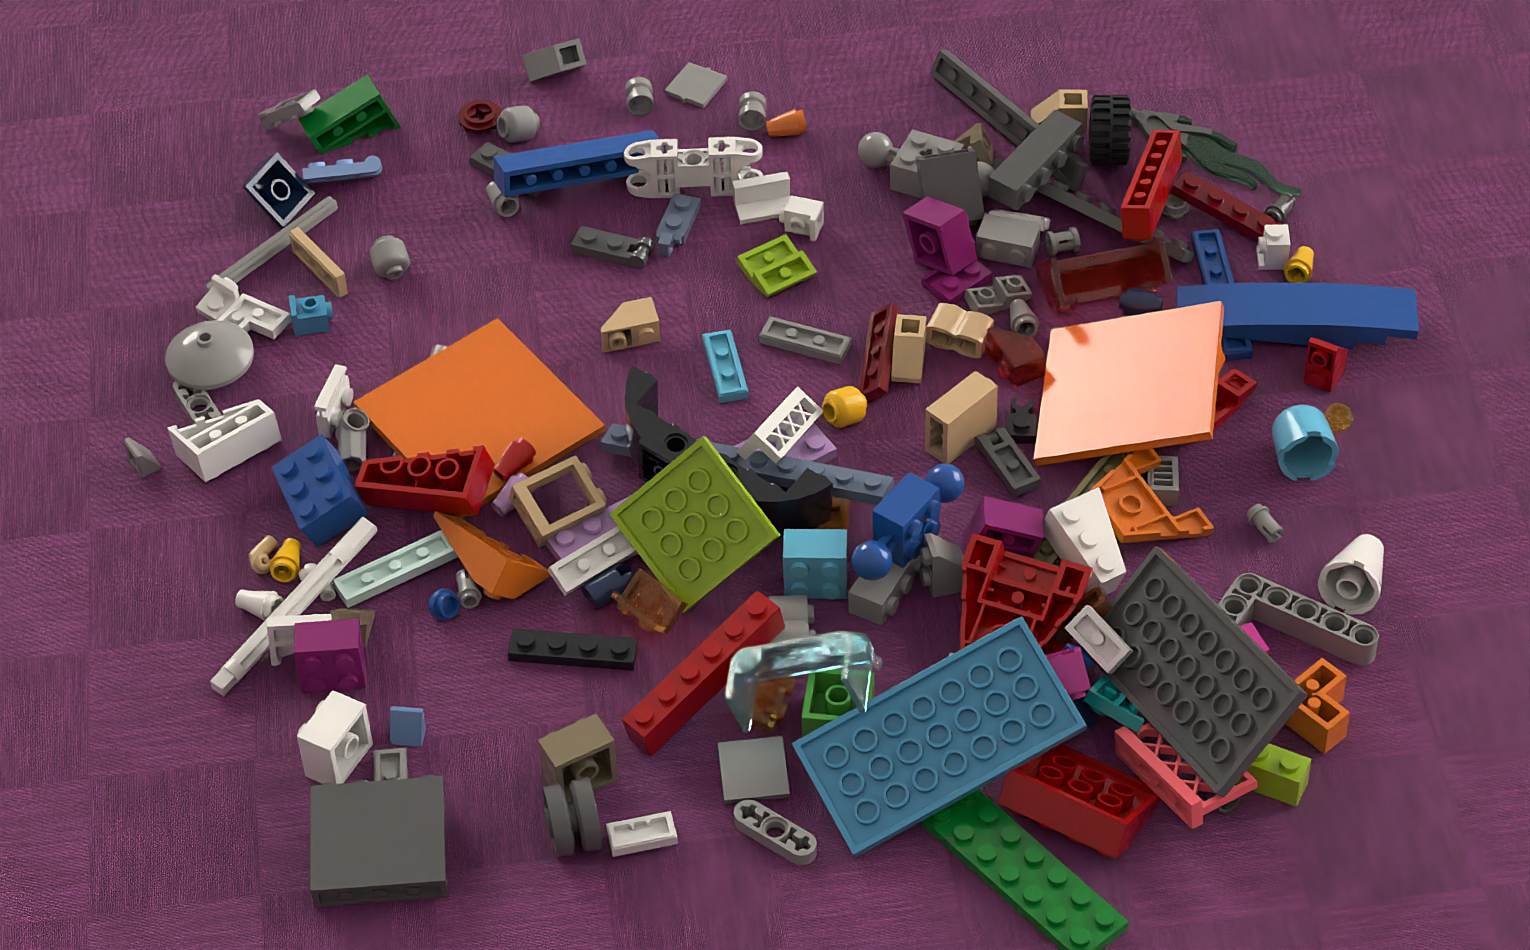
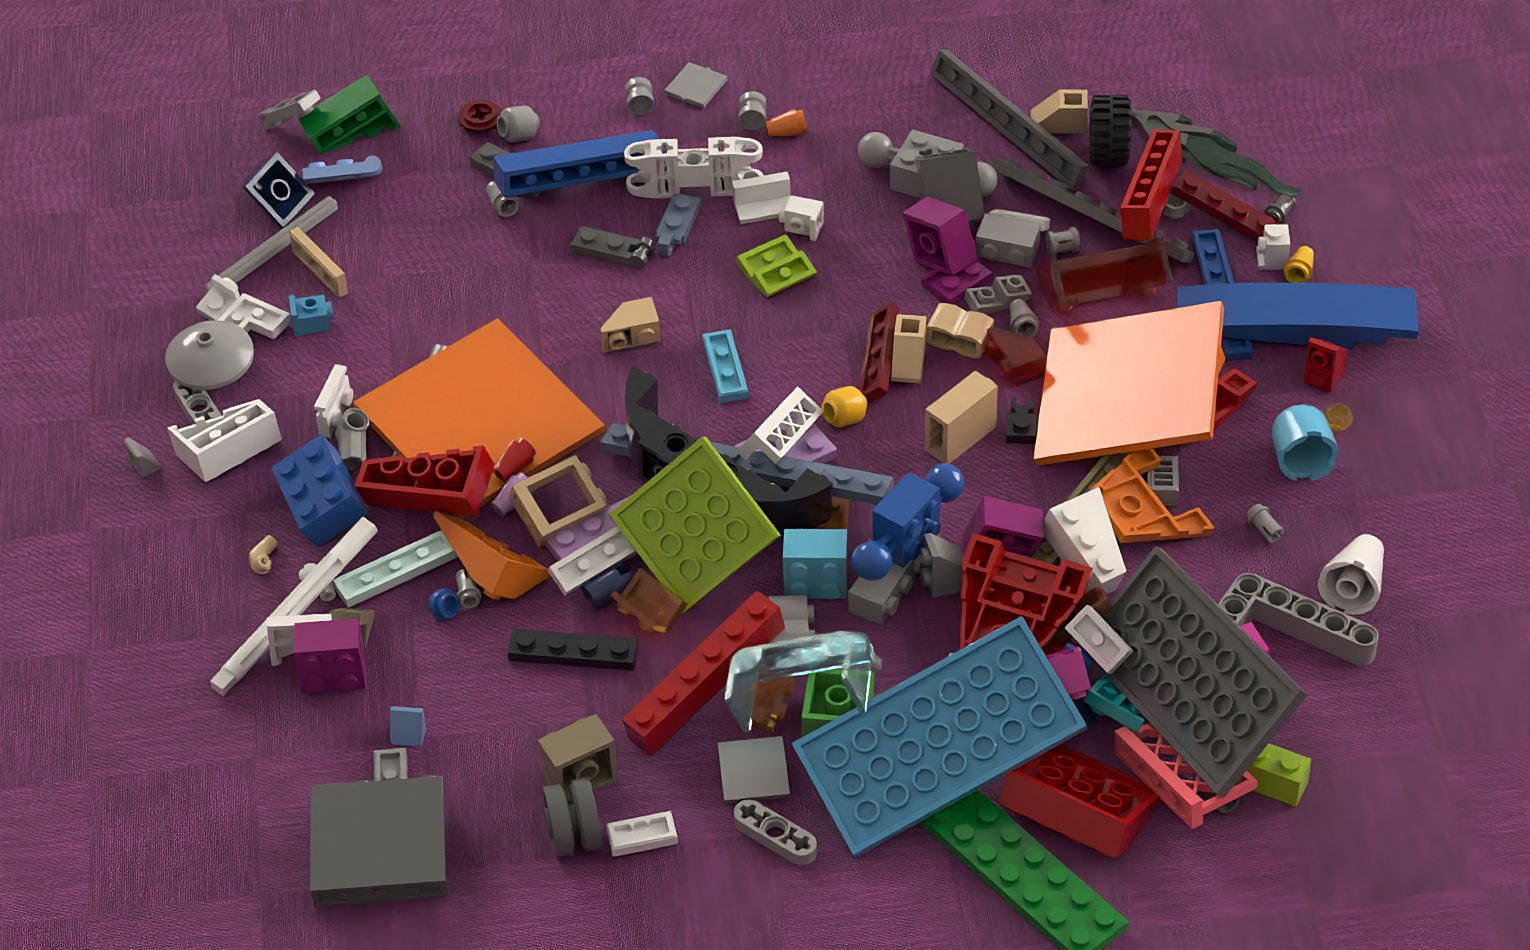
white cone [235,589,284,621] -> none
yellow cone [269,538,301,582] -> none
white brick [297,690,373,784] -> none
light grey head [369,235,410,280] -> none
light grey slope [522,38,587,82] -> none
light grey tile [759,316,852,365] -> none
dark tan slope [955,122,993,165] -> none
dark grey plate [974,426,1041,497] -> none
dark grey brick [988,110,1084,211] -> none
dark blue brick [1119,287,1164,317] -> none
orange brick [1285,658,1350,754] -> none

